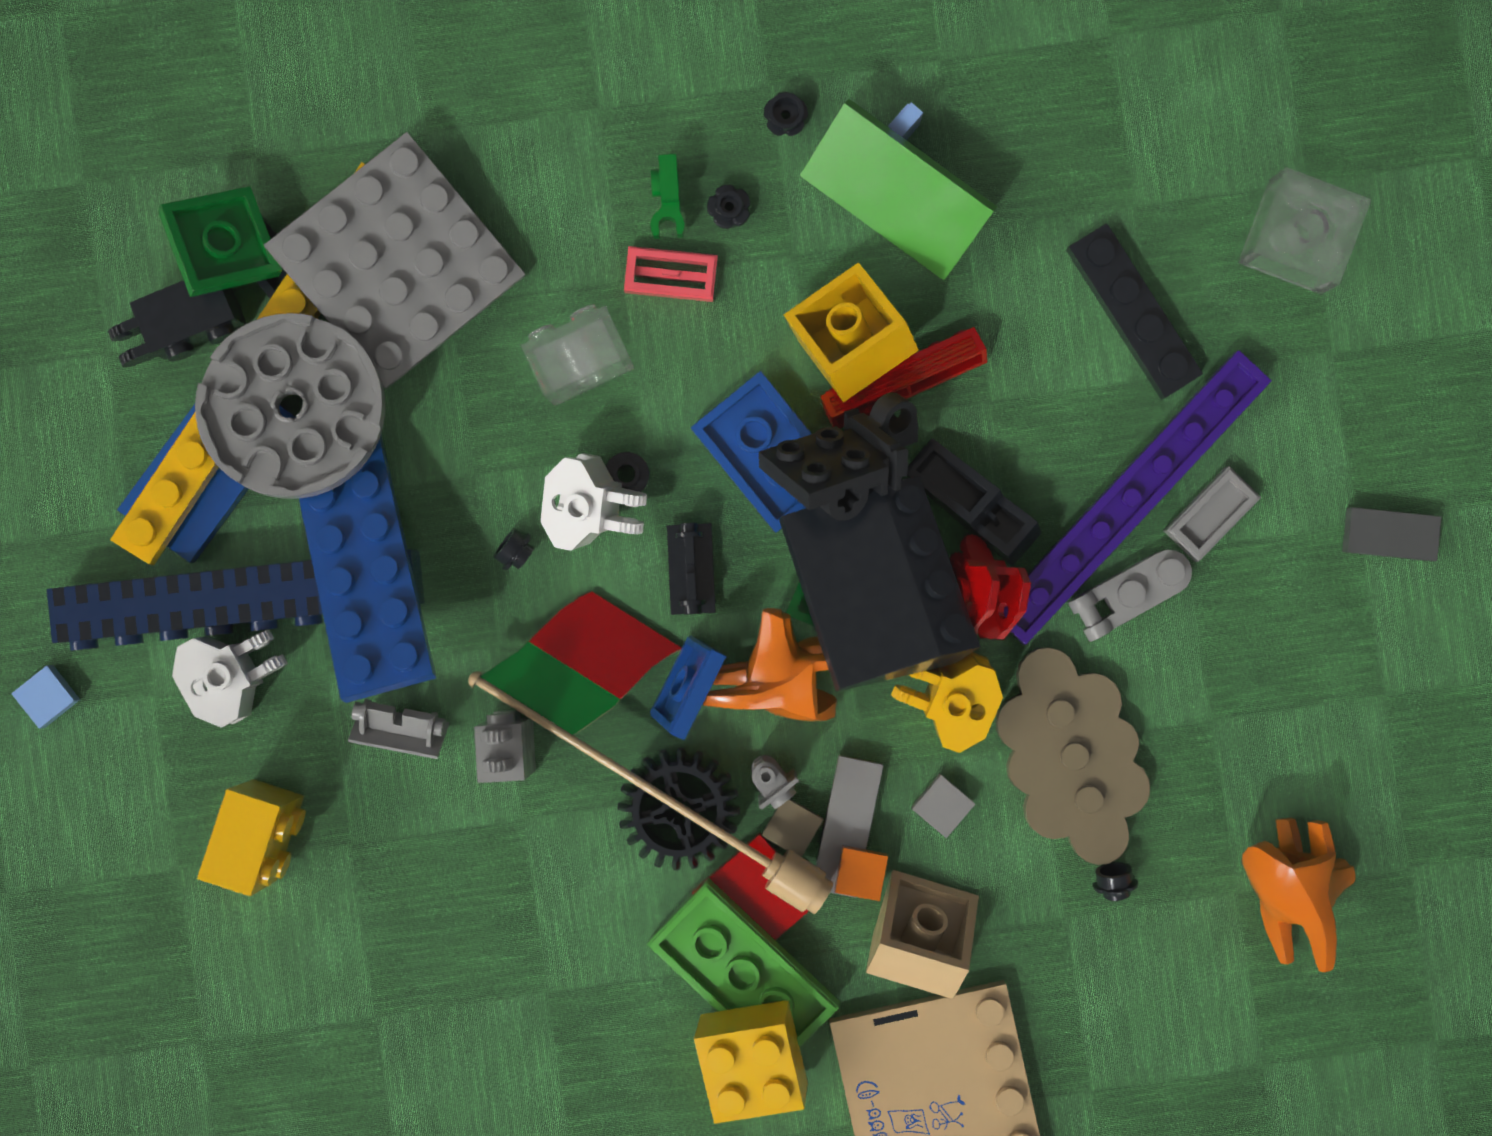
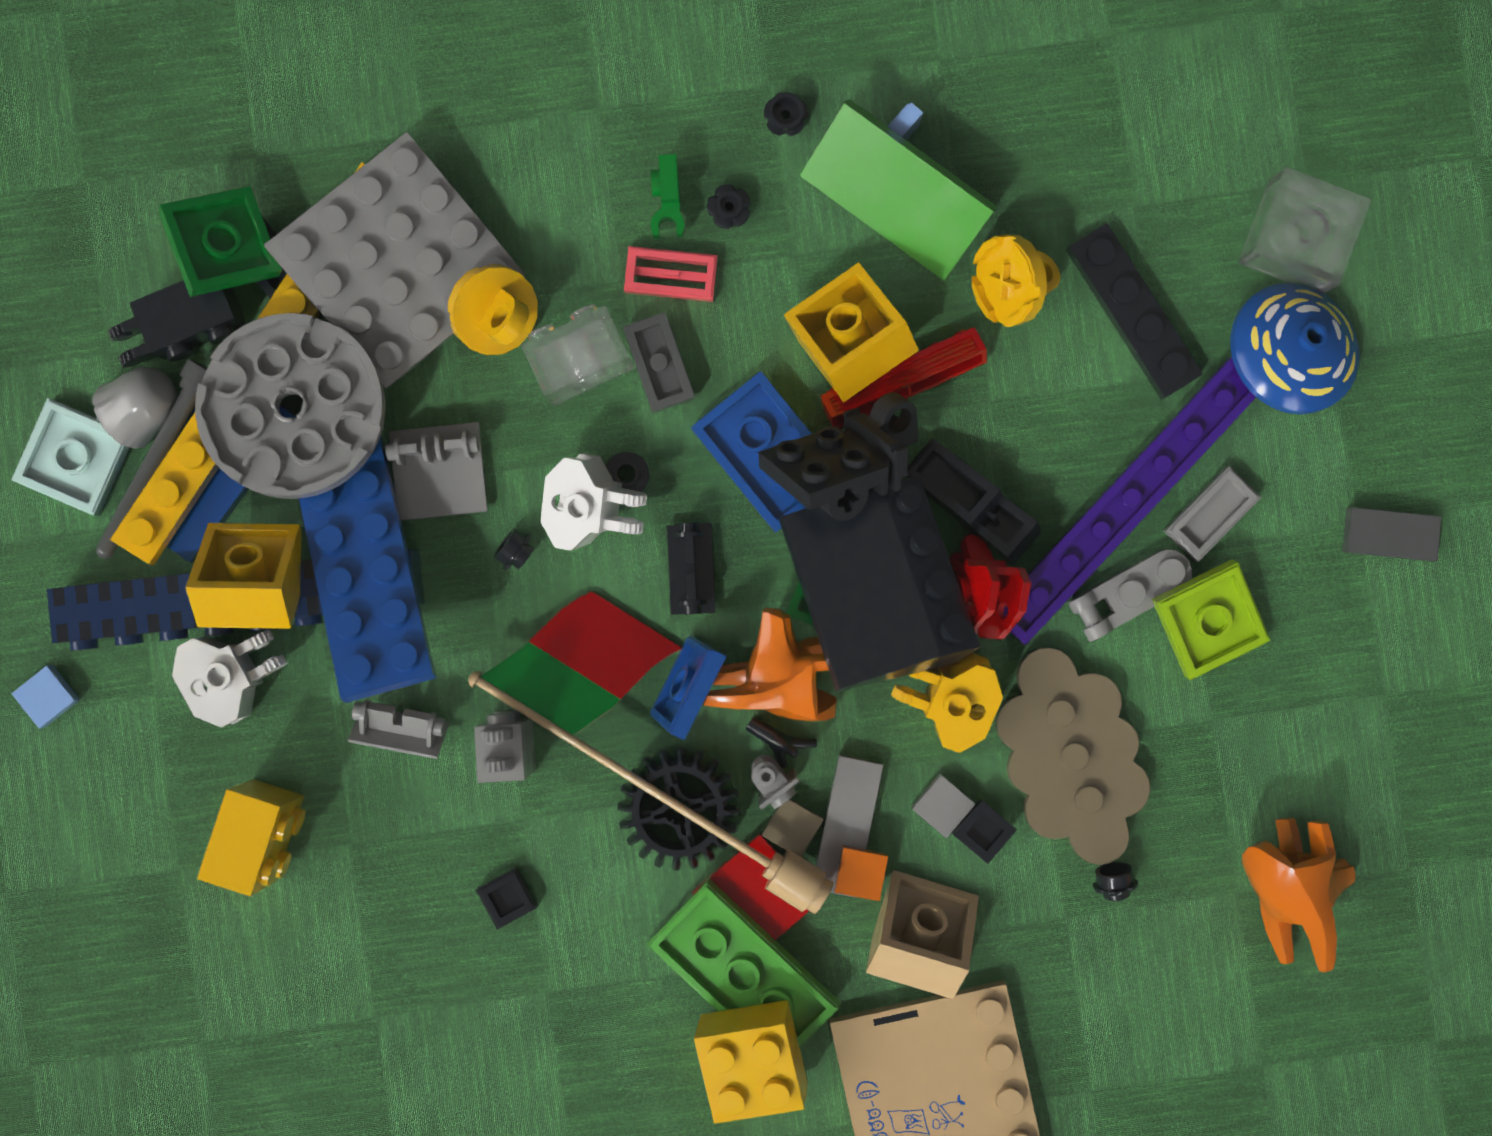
none -> light aqua tile [11,398,130,516]
none -> light grey hair [92,367,179,449]
none -> dark grey piece [96,358,208,559]
none -> yellow slope [185,523,302,629]
none -> light grey hinge [385,422,488,520]
none -> yellow tile [448,264,538,355]
none -> black tile [476,866,539,930]
none -> dark grey plate [623,312,695,414]
none -> black bar [745,715,818,768]
none -> black plate [952,798,1017,864]
none -> yellow tile [971,234,1060,327]
none -> lime tile [1152,559,1271,680]
none -> blue dish [1230,283,1360,415]

